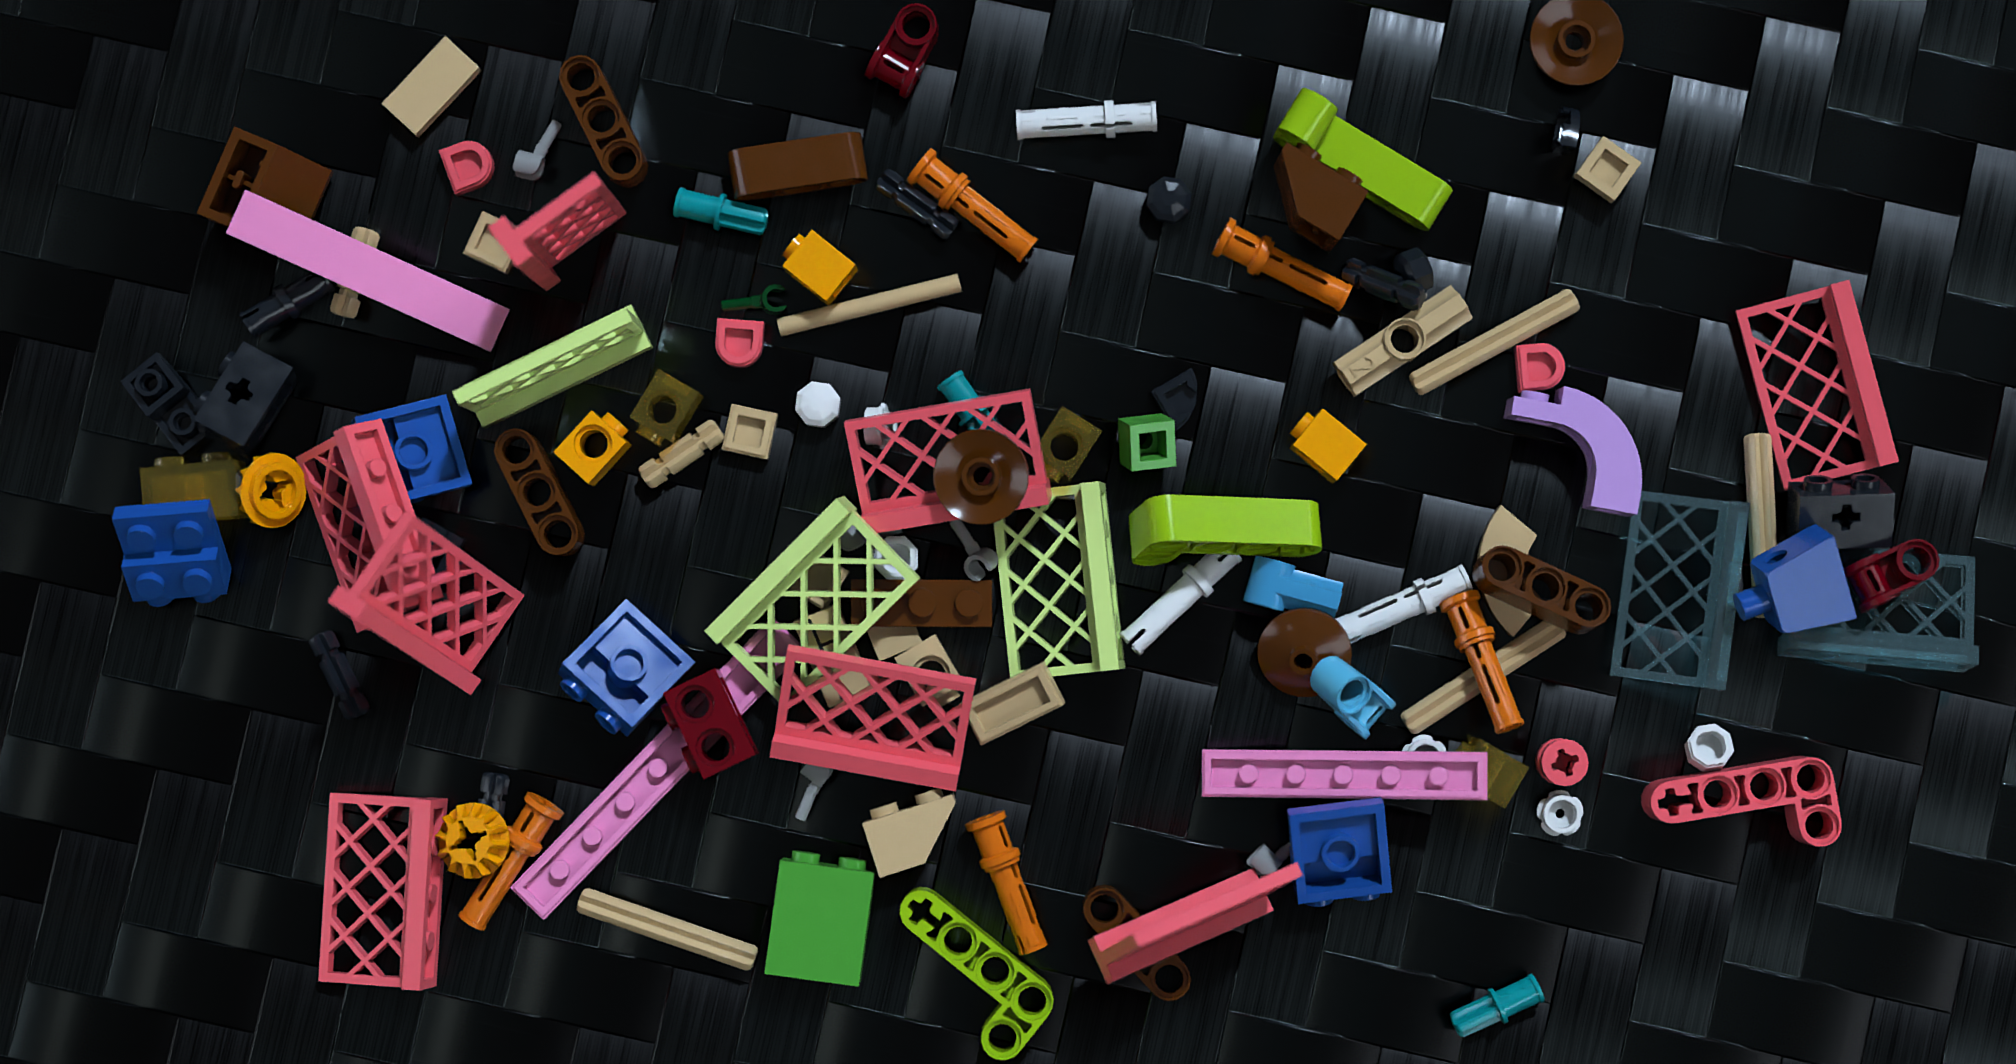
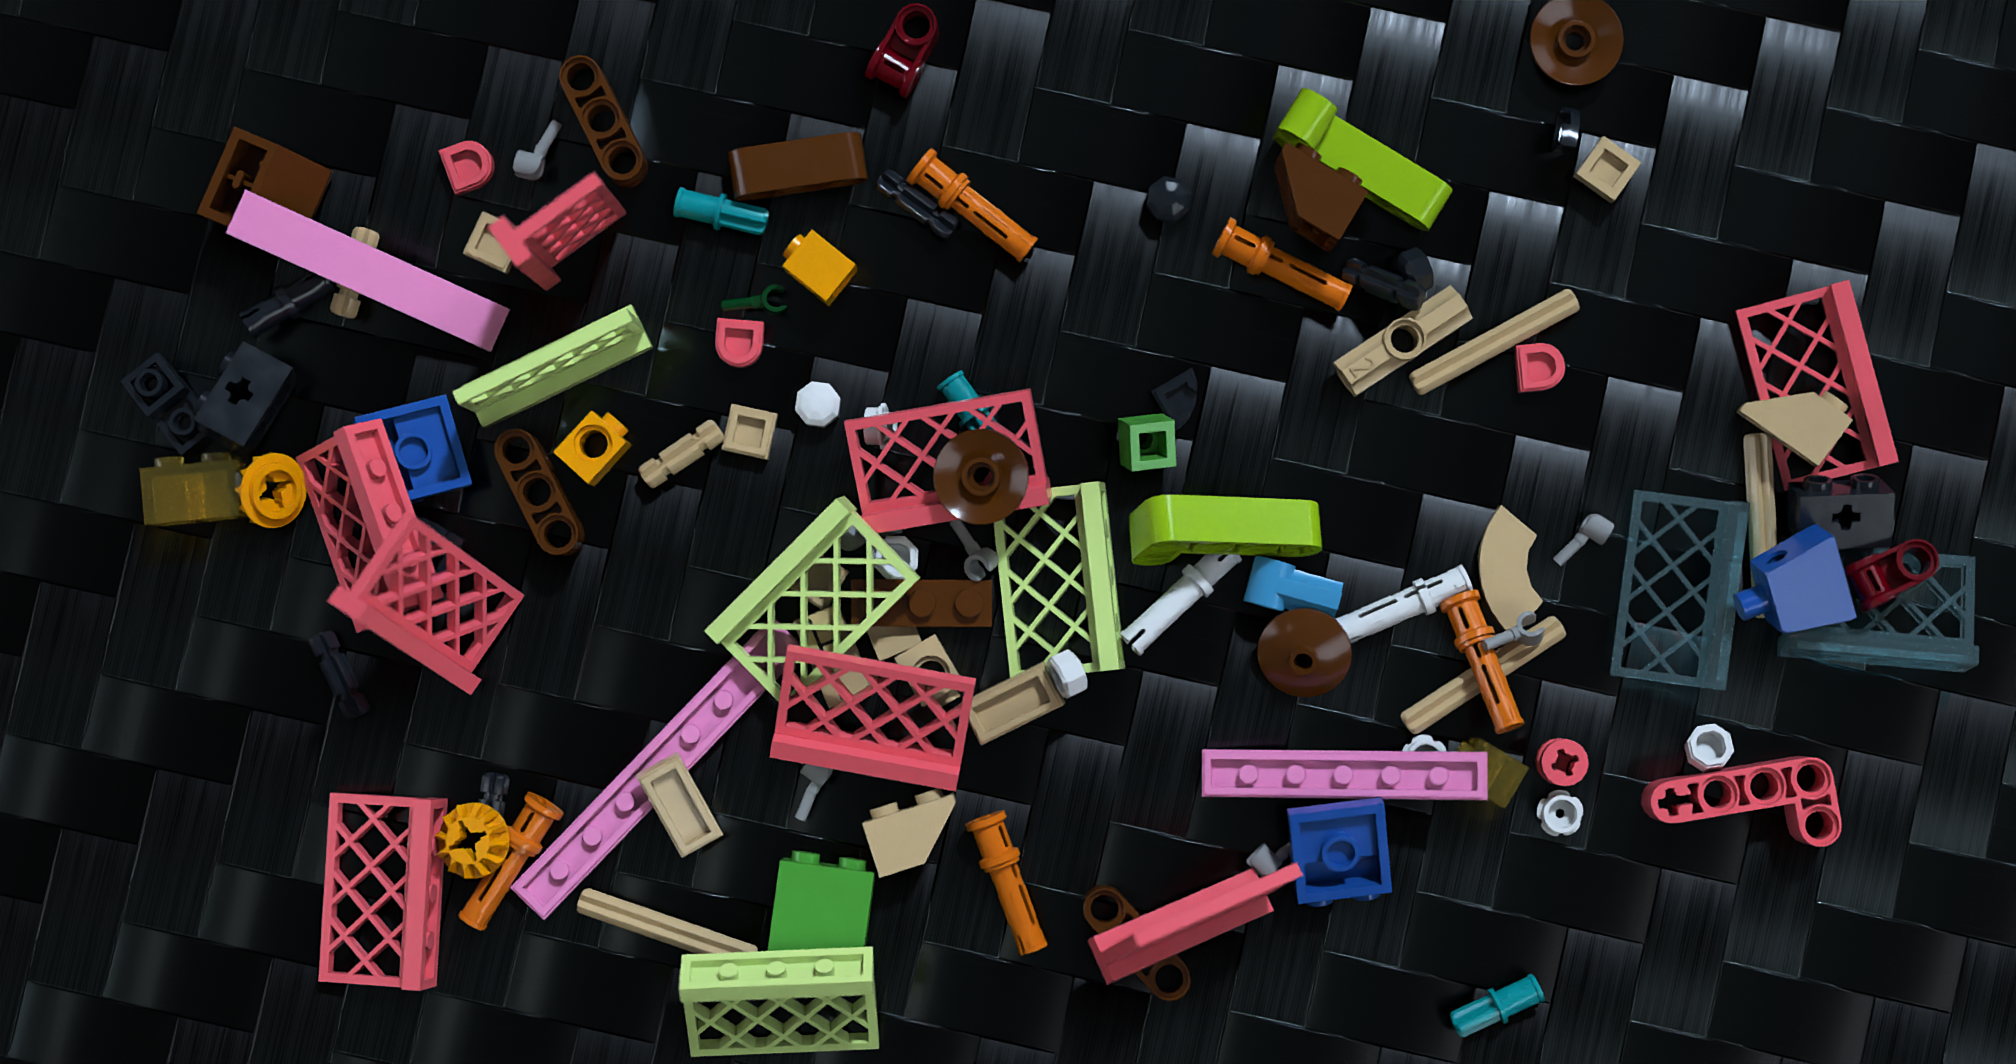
blue plate [112,499,232,607] -> none
tan tile [382,36,482,138] -> none
plate [558,599,695,737] -> none
clear yellow brick [630,369,704,446] -> none
dark red brick [661,668,759,779] -> none
tan bar [777,274,962,337] -> none
lime beam [900,887,1054,1060] -> none
white pin [1016,100,1157,140] -> none
clear yellow brick [1040,406,1102,483] -> none
light orange brick [1289,409,1367,483] -> none
medium azure piece [1310,656,1397,740] -> none
reddish brown beam [1472,545,1611,635] -> none
lavender arch [1504,386,1642,517] -> none
none -> tan tile [636,752,723,858]
none -> yellowish green fence [679,947,879,1057]
none -> white tile [1047,649,1088,699]
none -> light grey hand [1482,611,1545,651]
none -> light grey hand [1553,514,1614,566]
none -> tan slope [1736,391,1853,467]

